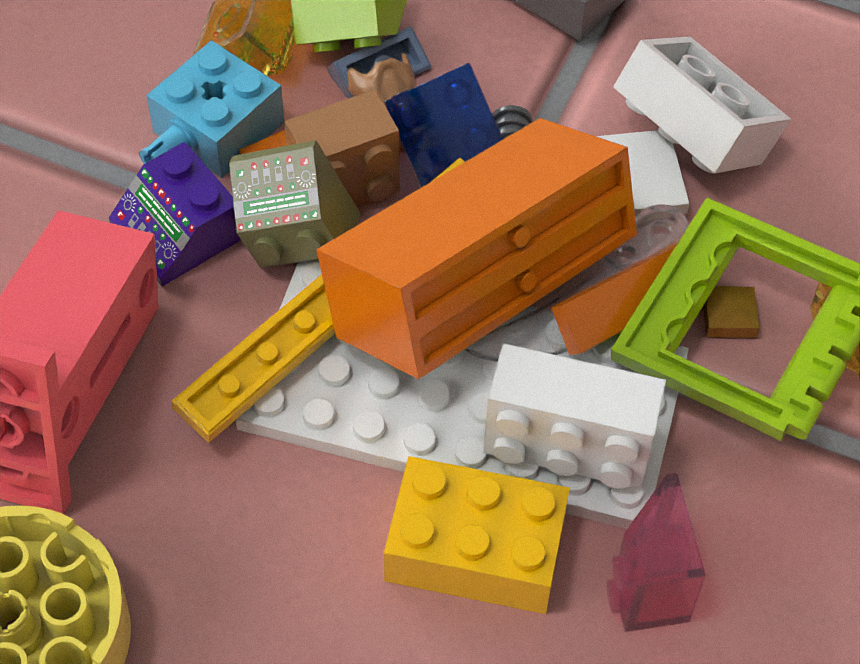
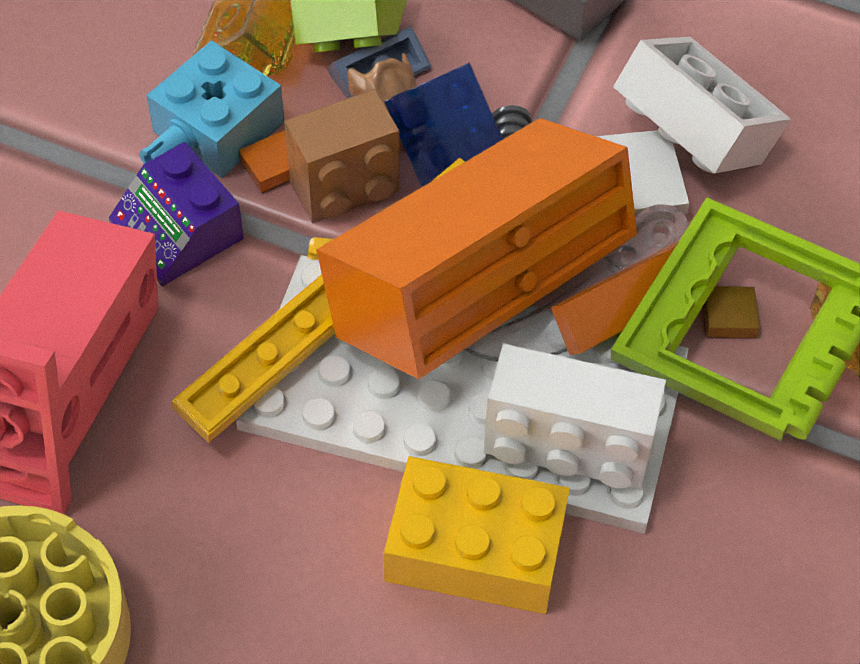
olive slope [229,140,361,268] -> none
clear pink slope [607,473,706,632] -> none

